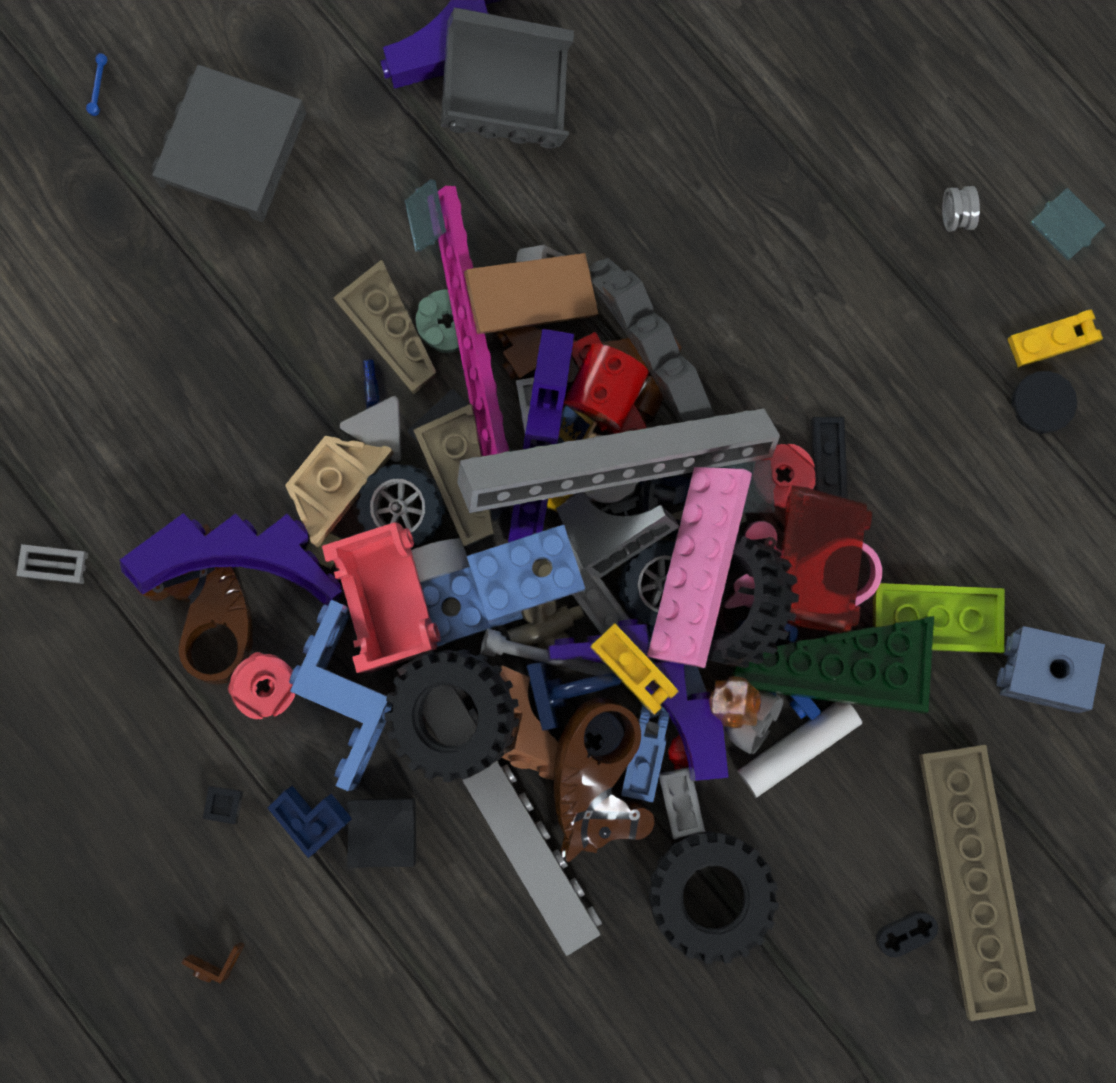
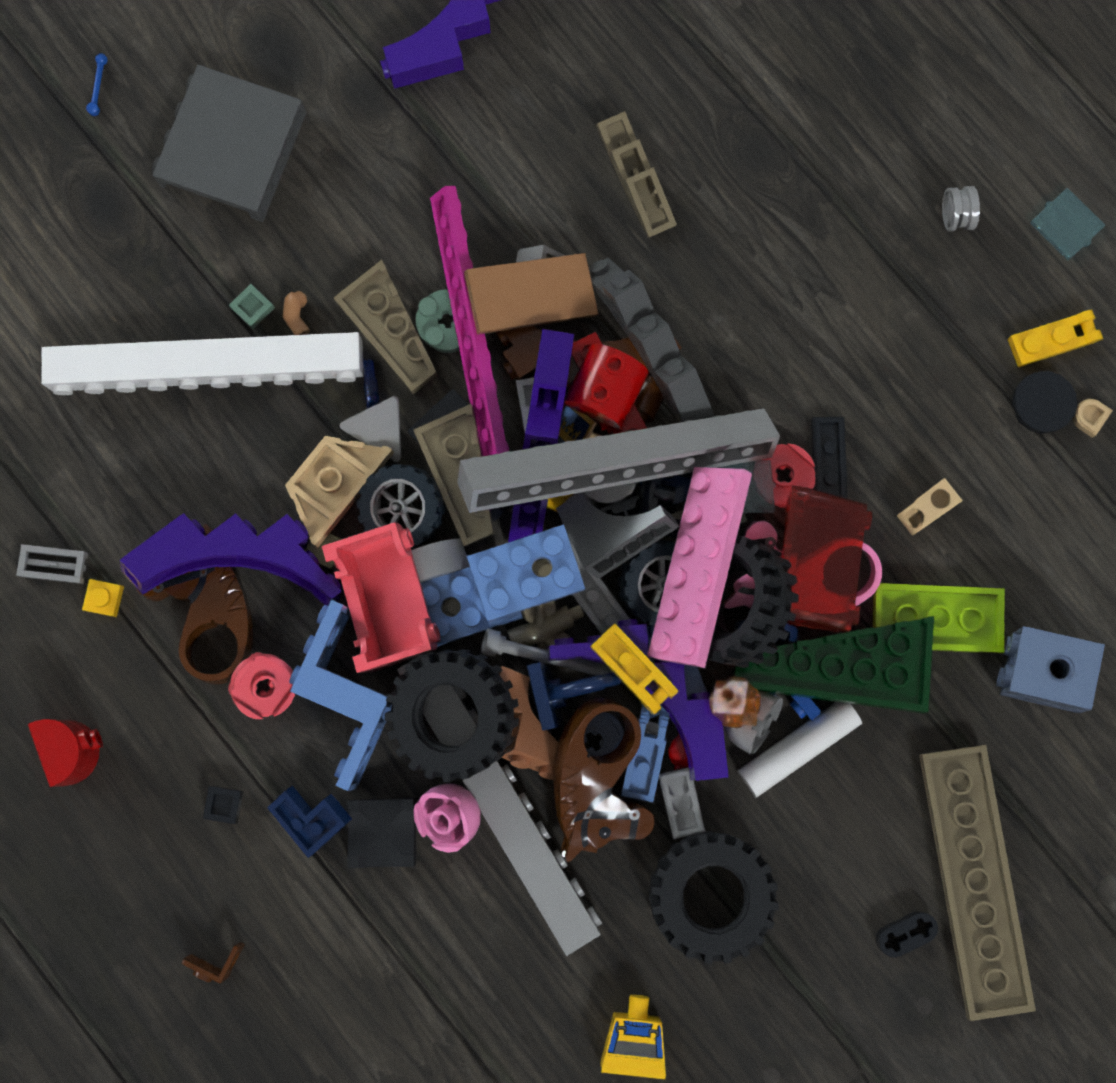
clear light blue piece [405,180,446,252] -> none
dark grey panel [441,7,574,149] -> none
none -> red brick [28,719,103,787]
none -> white brick [42,332,364,395]
none -> yellow plate [82,579,124,617]
none -> sand green plate [229,284,275,329]
none -> medium nougat arm [282,291,310,335]
none -> bright pink cylinder [413,783,481,853]
none -> dark tan slope [596,111,677,238]
none -> yellow torso [600,995,666,1079]
none -> tan leg [896,478,963,536]
none -> tan tile [1072,399,1113,438]

